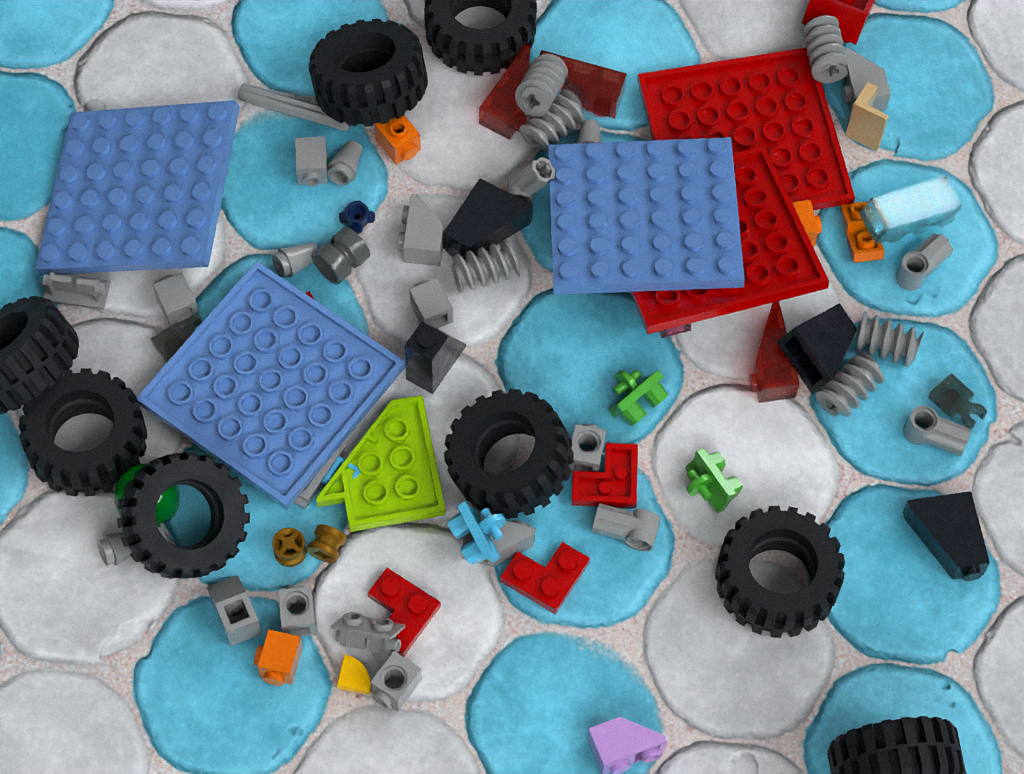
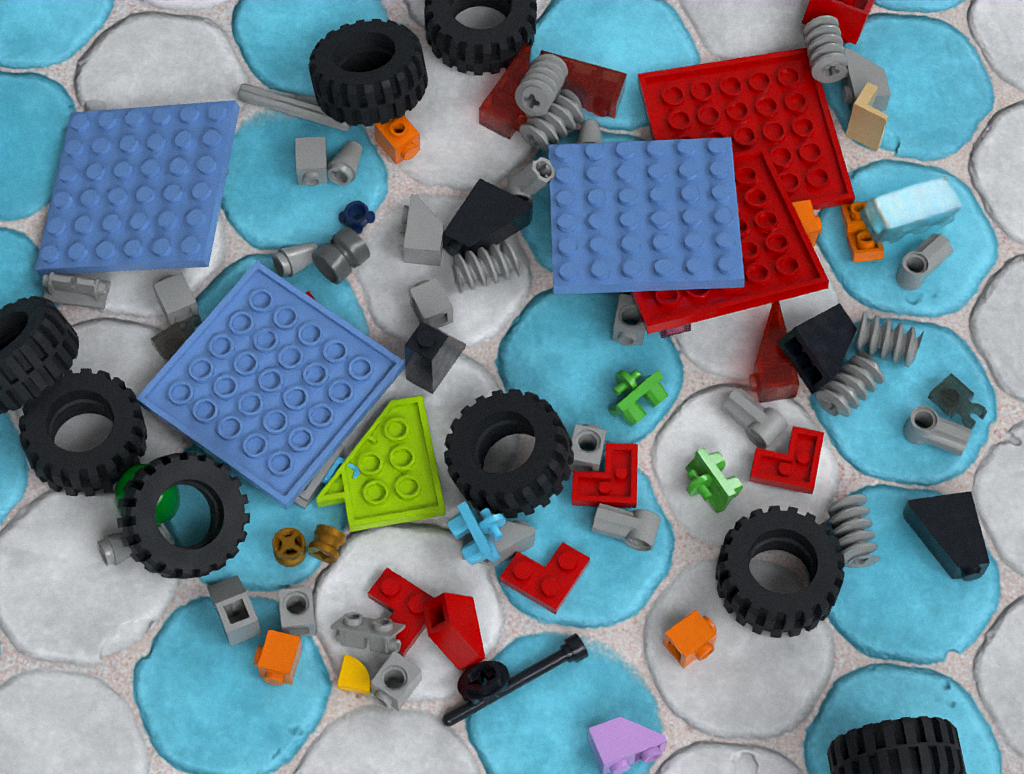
none -> red slope [422,592,486,671]
none -> black piece [442,633,589,727]
none -> black gear [457,660,511,705]
none -> light grey brick [612,293,645,346]
none -> orange brick [663,610,717,668]
none -> light grey piece [721,388,788,449]
none -> red plate [749,426,824,495]
none -> light grey piece [828,494,880,568]

